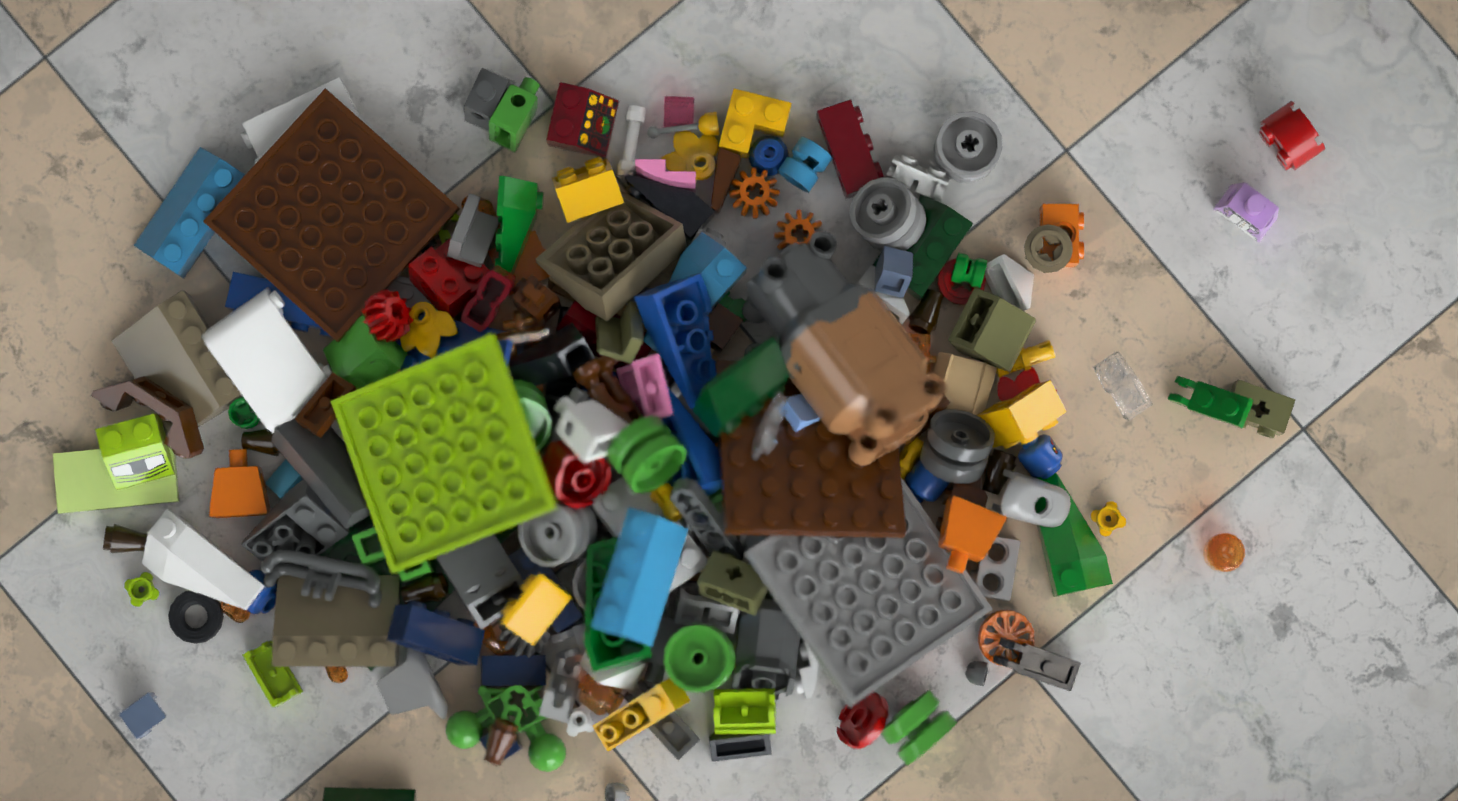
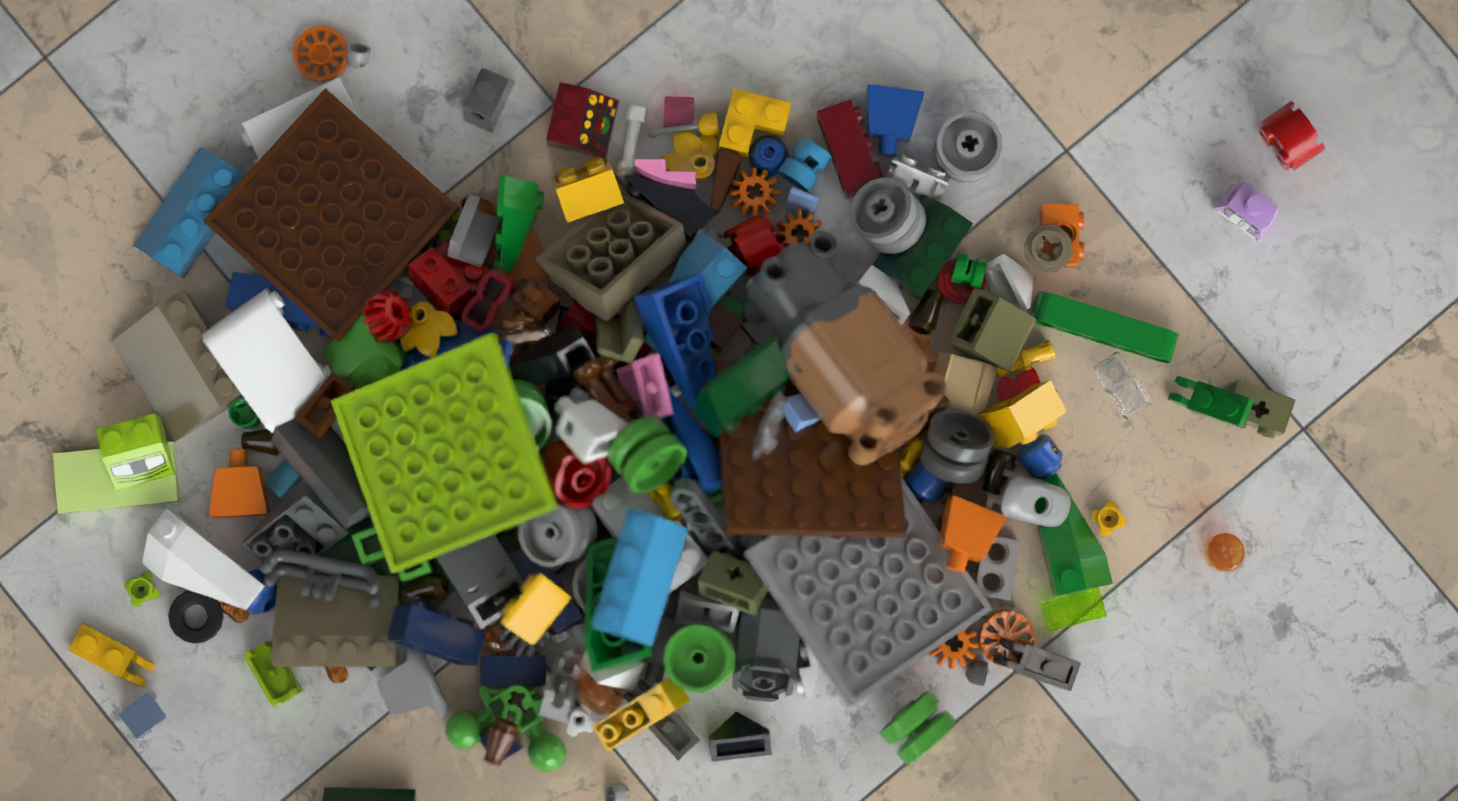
reddish brown slope [91,376,204,459] -> none
dark brown cone [103,524,147,554] -> none
bright green torso [489,77,540,153] -> none
lime hinge [713,688,776,735] -> none
red tile [837,691,889,749] -> none
sand blue panel [874,246,913,298] -> none
none -> yellow hinge [68,624,156,688]
none -> orange wheel [293,26,348,82]
none -> light grey hinge [346,43,370,68]
none -> red brick [724,215,785,280]
none -> light blue slope [785,187,820,217]
none -> blue torso [866,84,924,157]
none -> orange gear [929,626,979,669]
none -> green beam [1031,291,1179,363]
none -> clear neon green plate [1040,587,1107,632]

